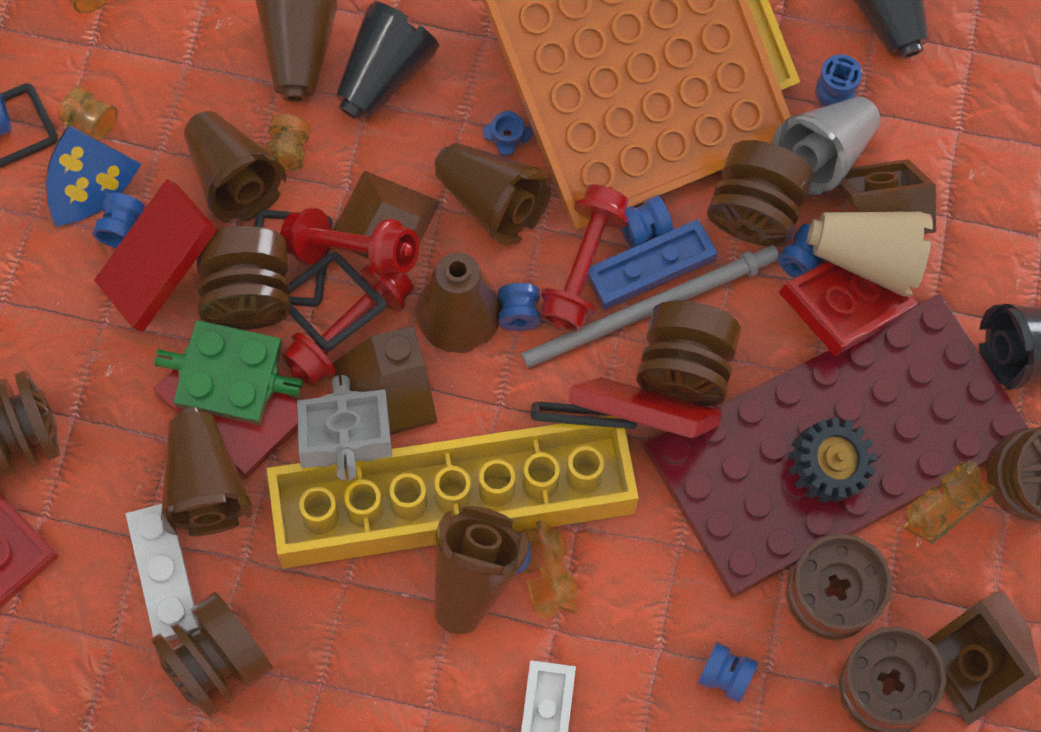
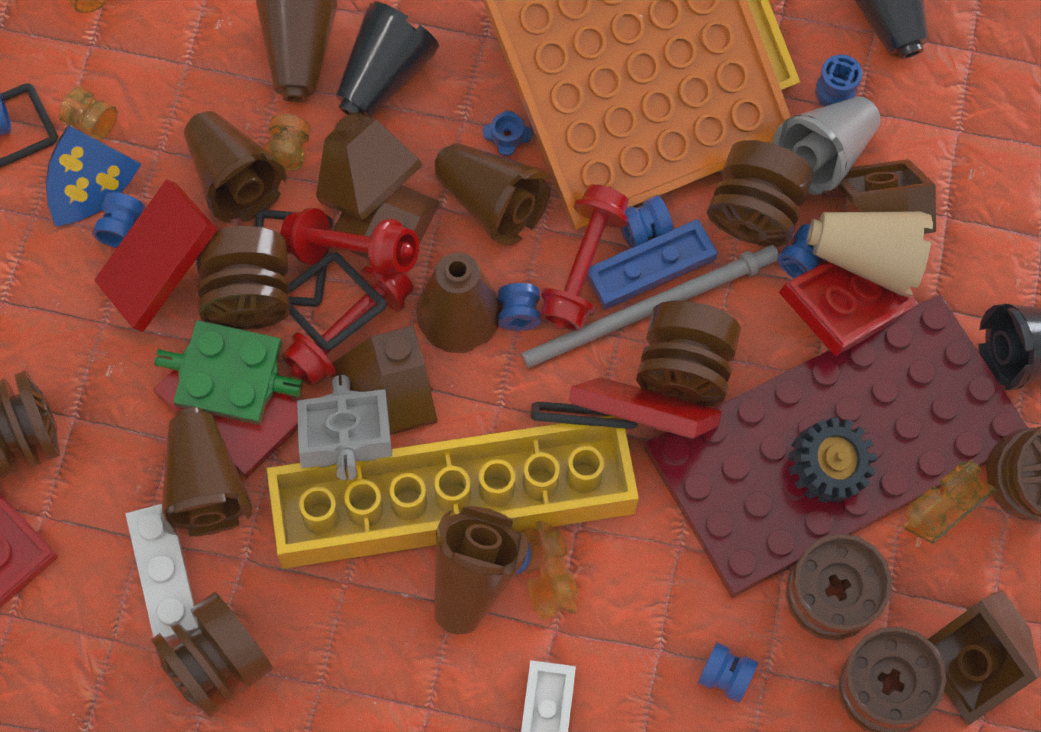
none -> reddish brown slope [316,112,423,221]

